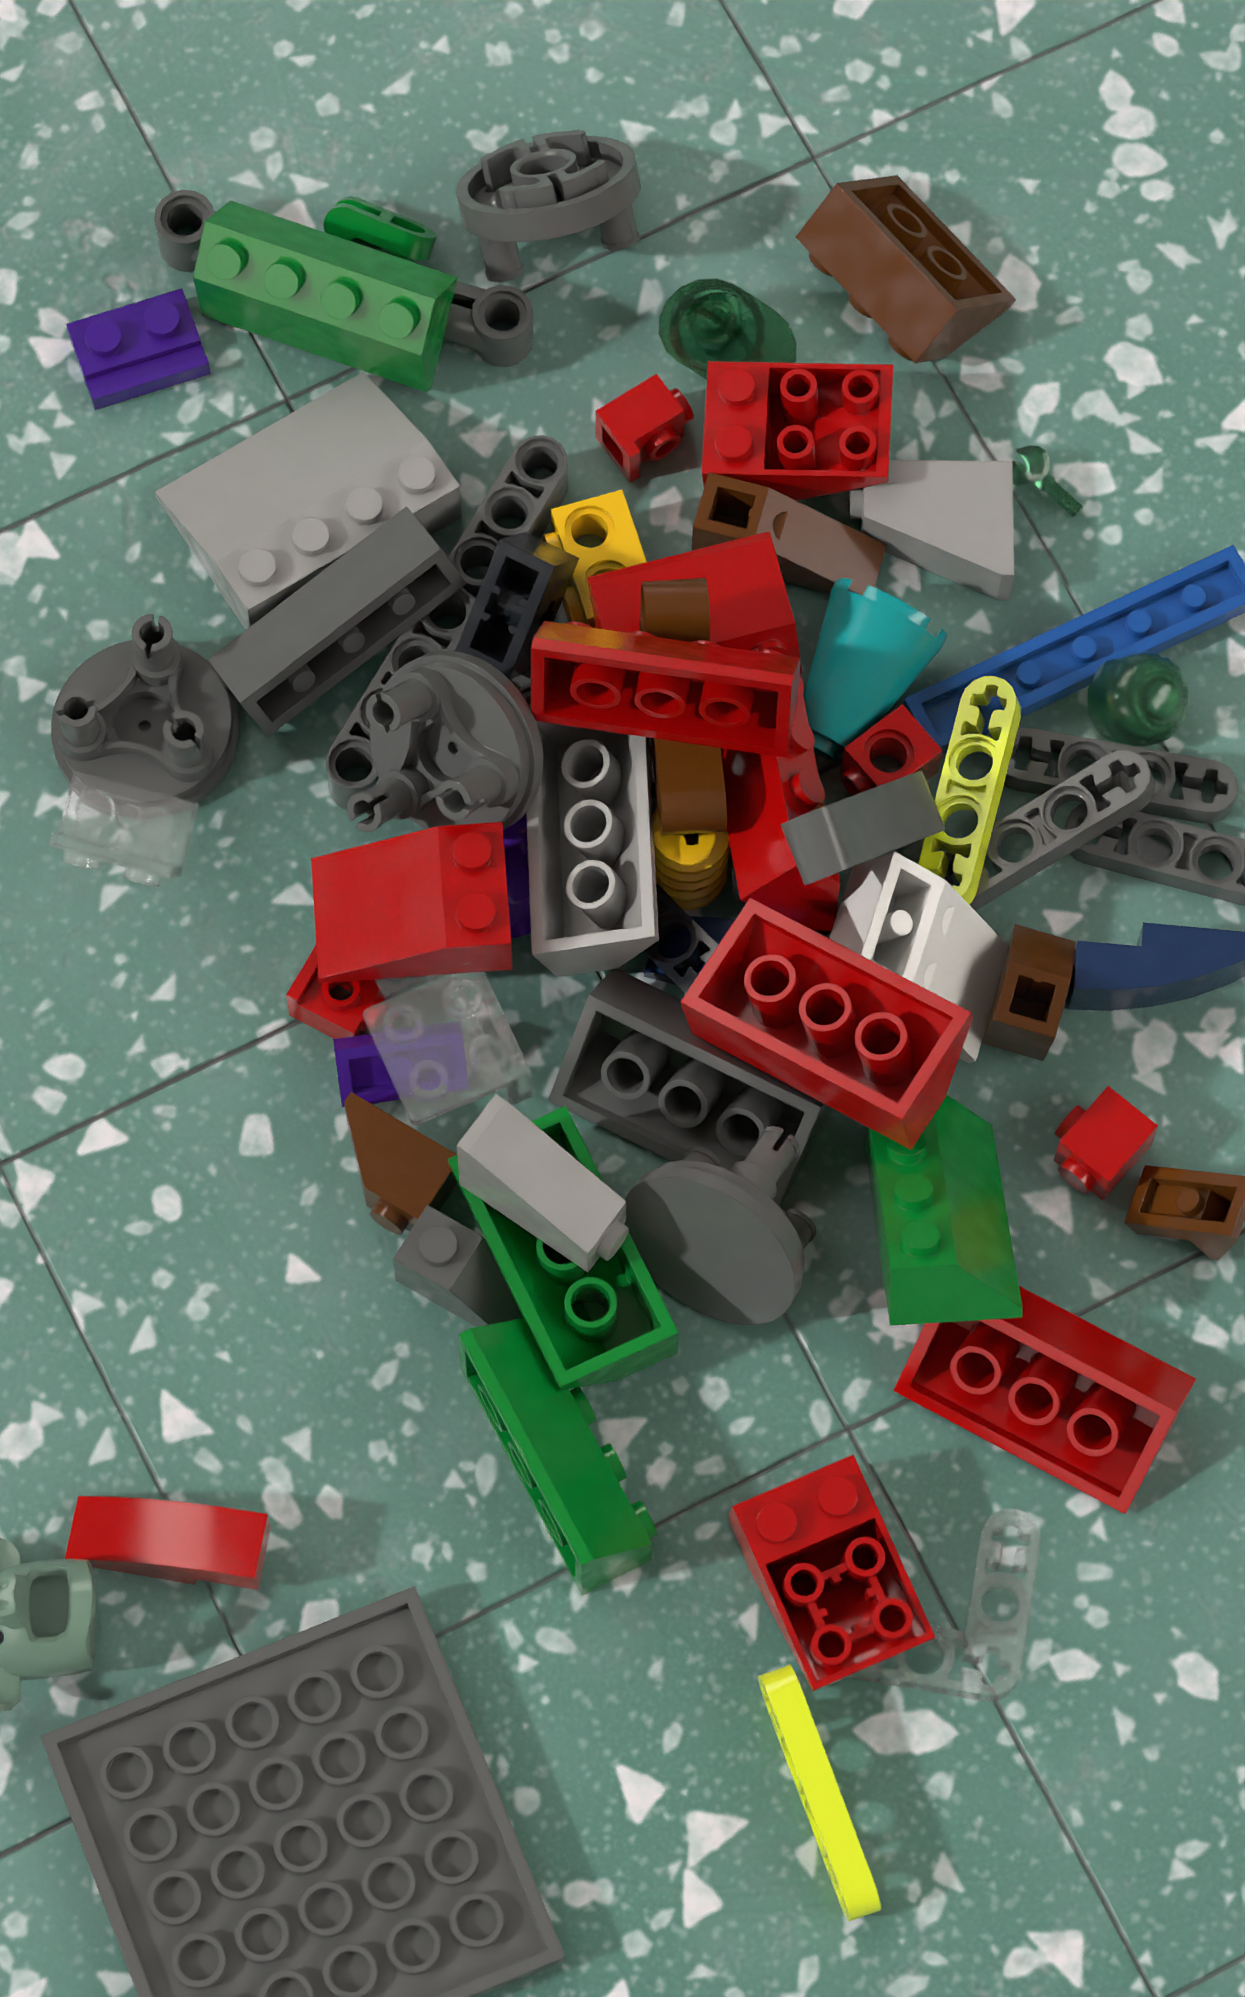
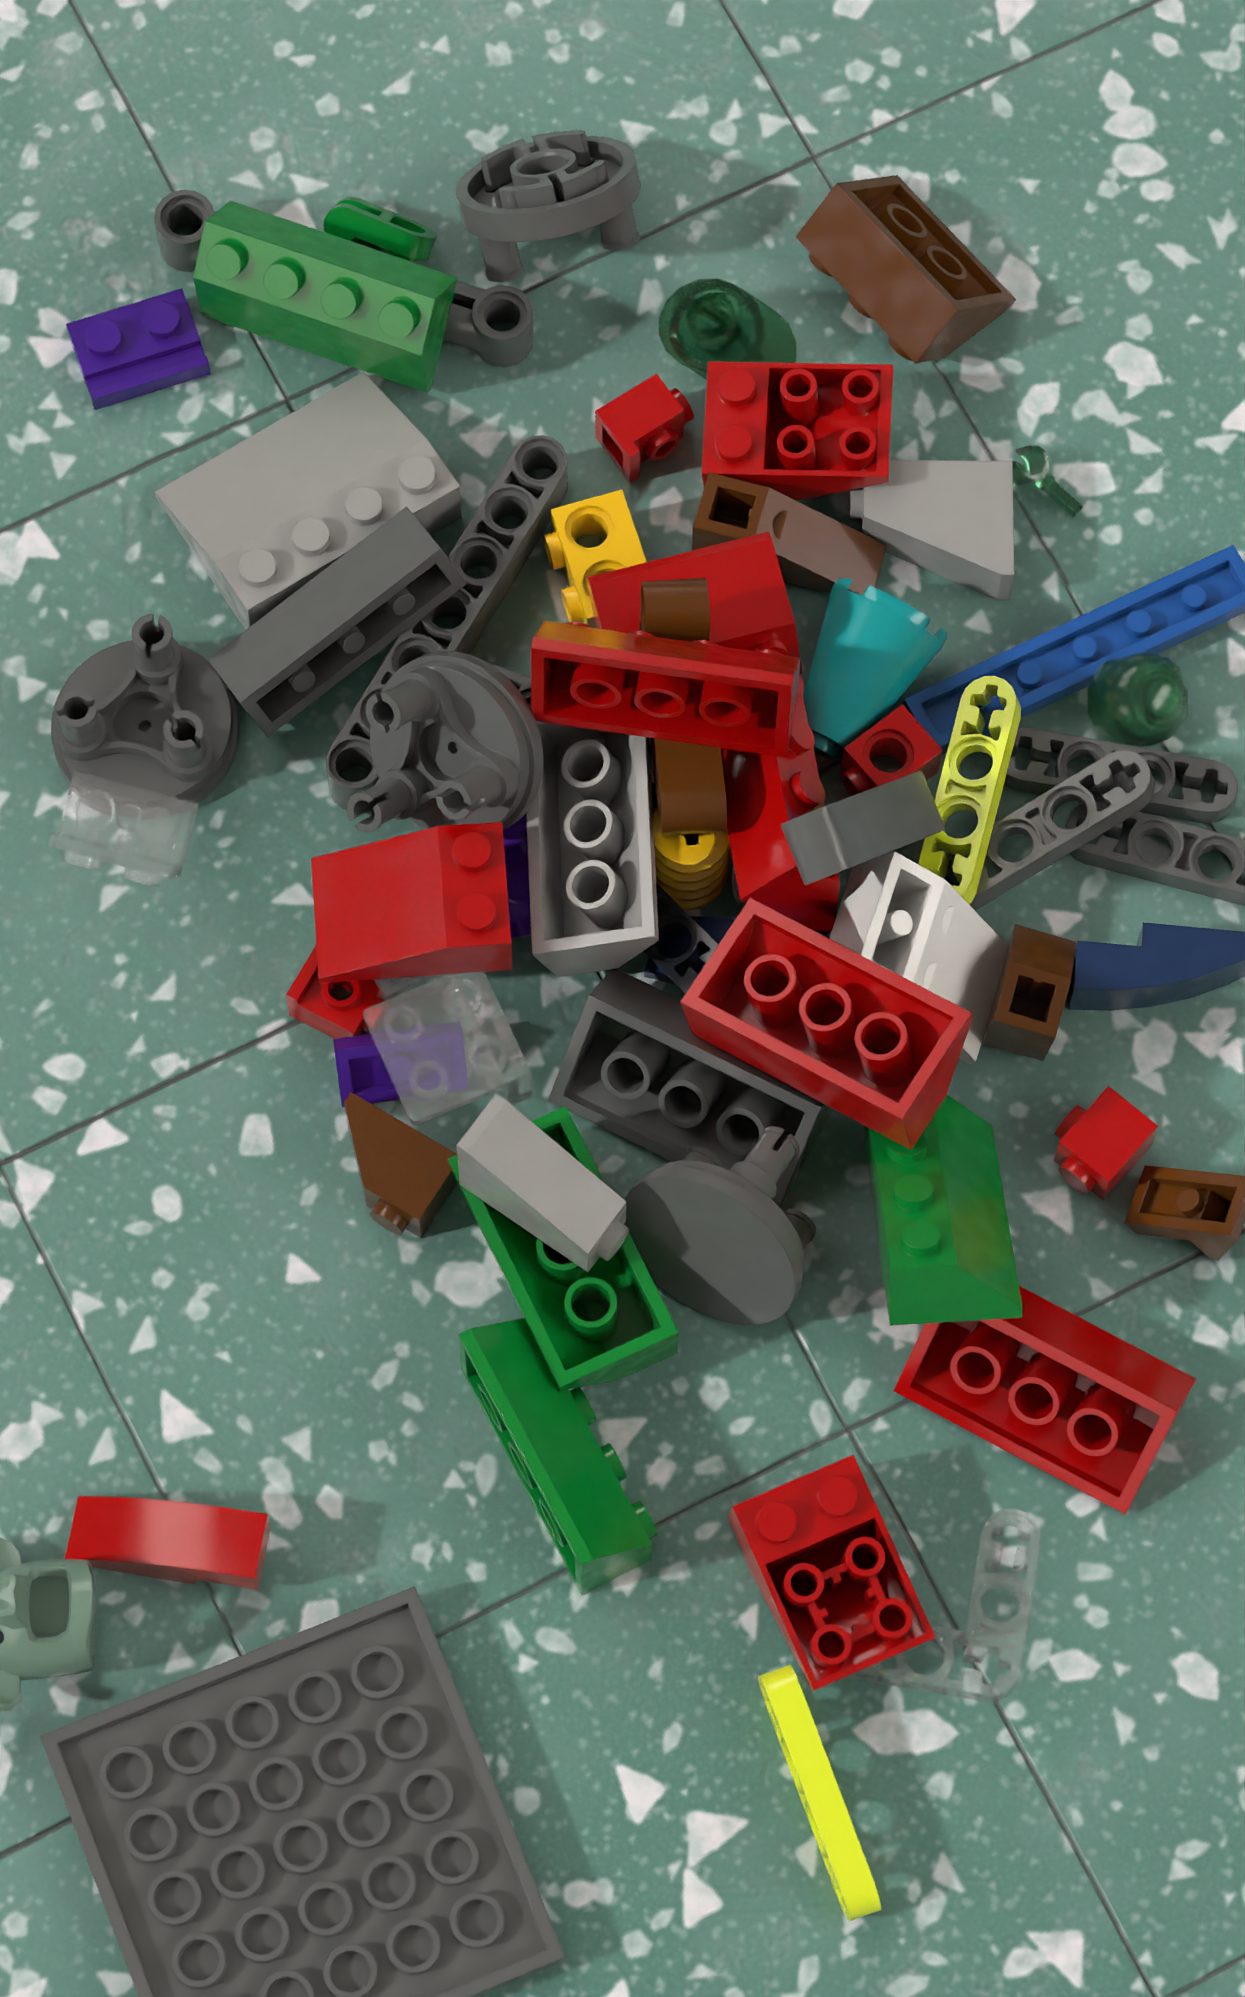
dark grey slope [393,1205,523,1327] -> none
black brick [455,532,579,680] -> none

